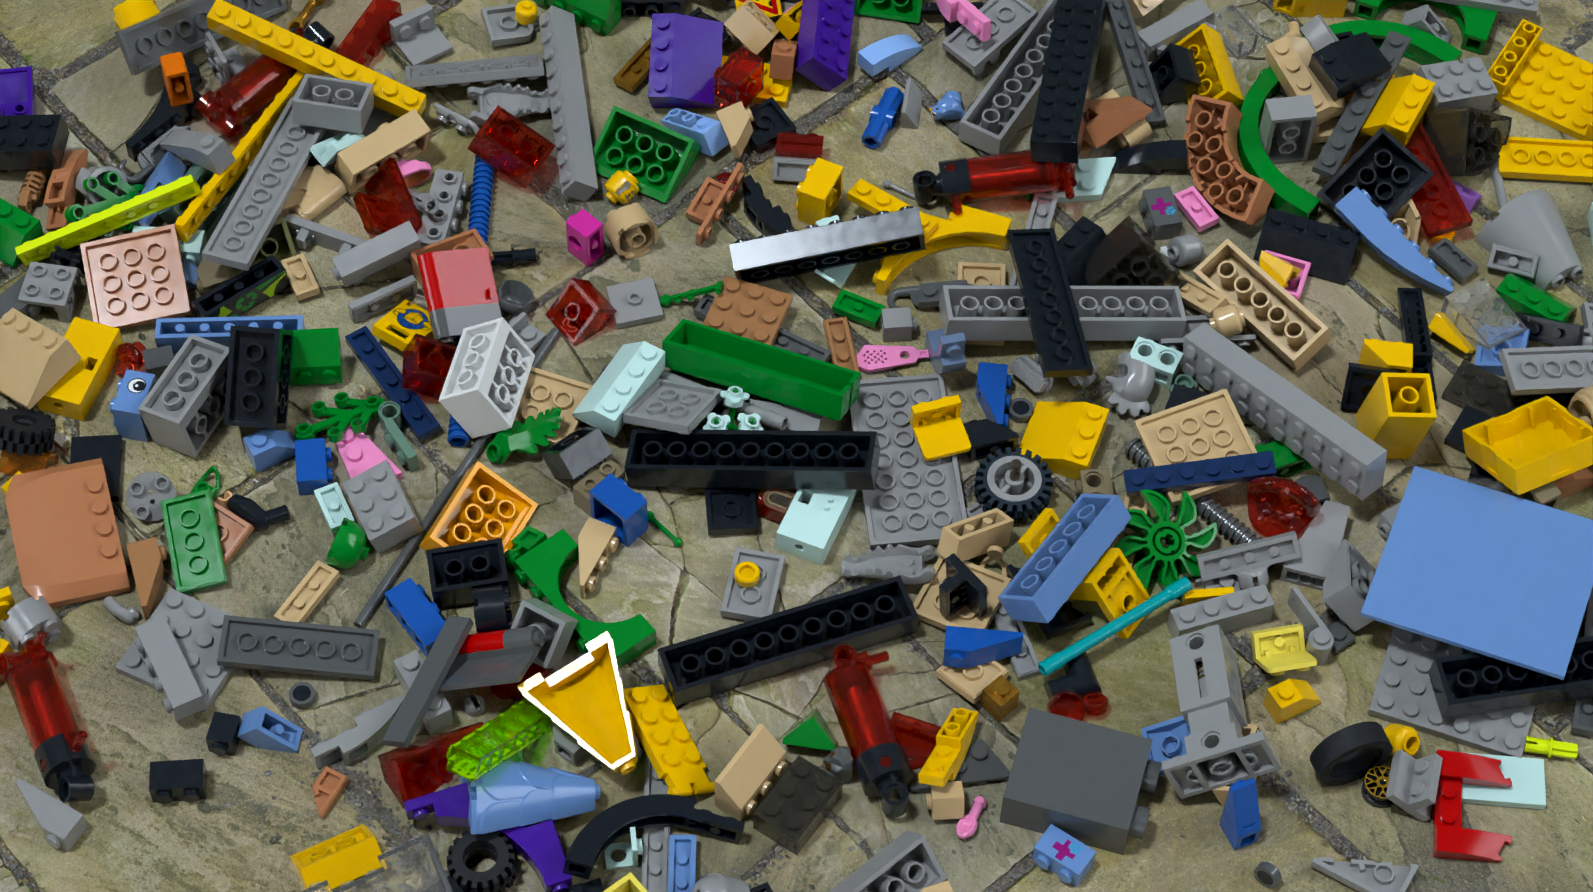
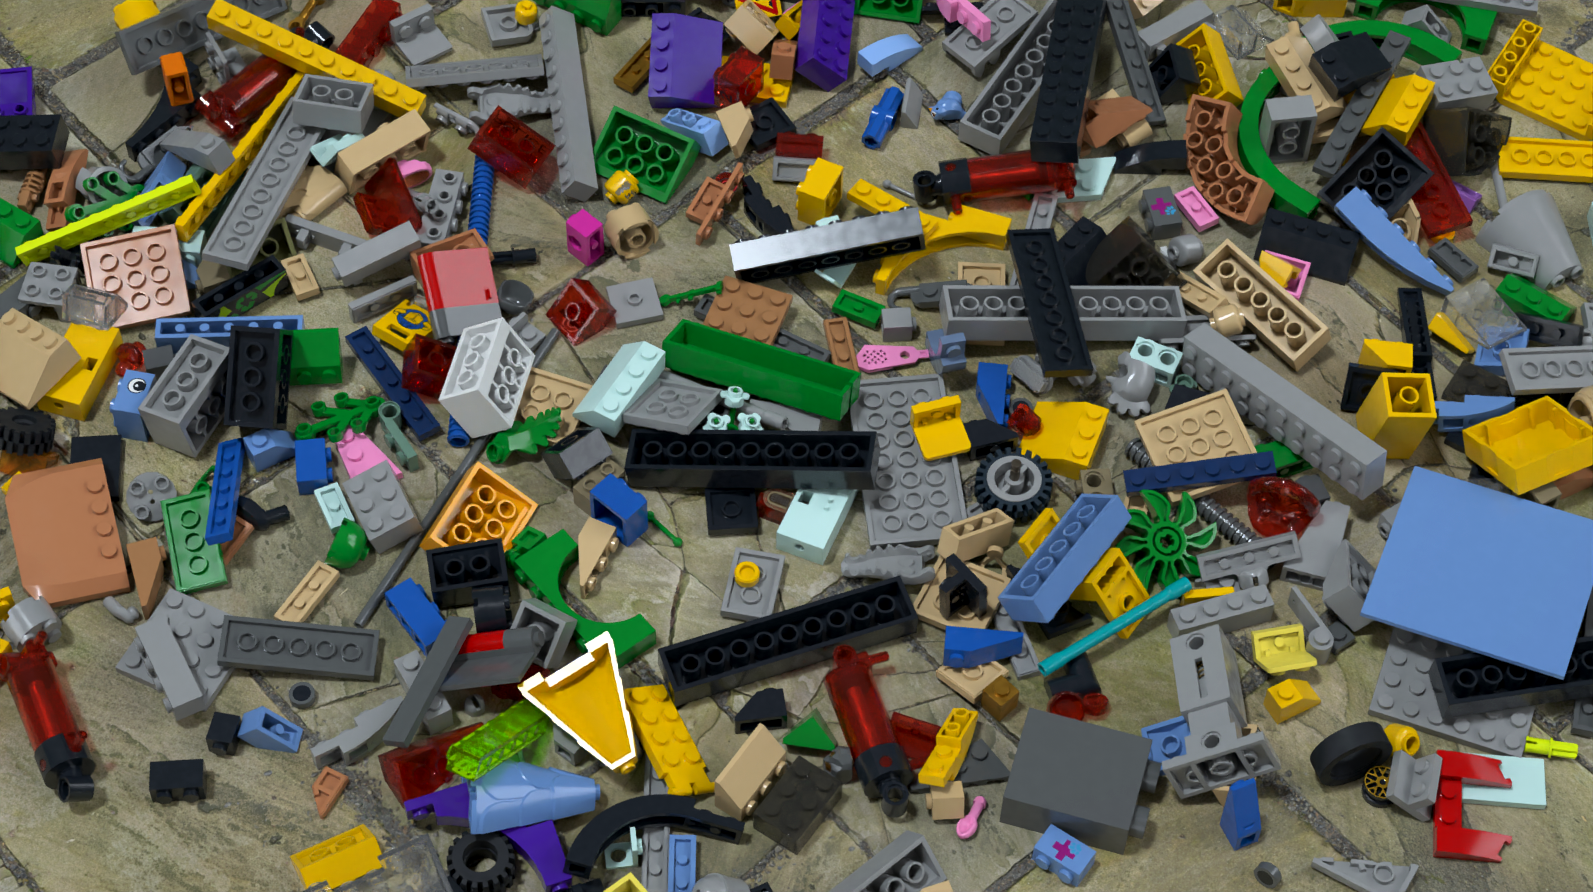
light grey slope [16,778,88,851] -> none
none -> clear slope [62,283,128,331]
none -> blue plate [205,437,245,546]
none -> black slope [735,688,787,734]
none -> clear red plate [1006,403,1042,436]
none -> medium blue slope [1433,395,1515,432]

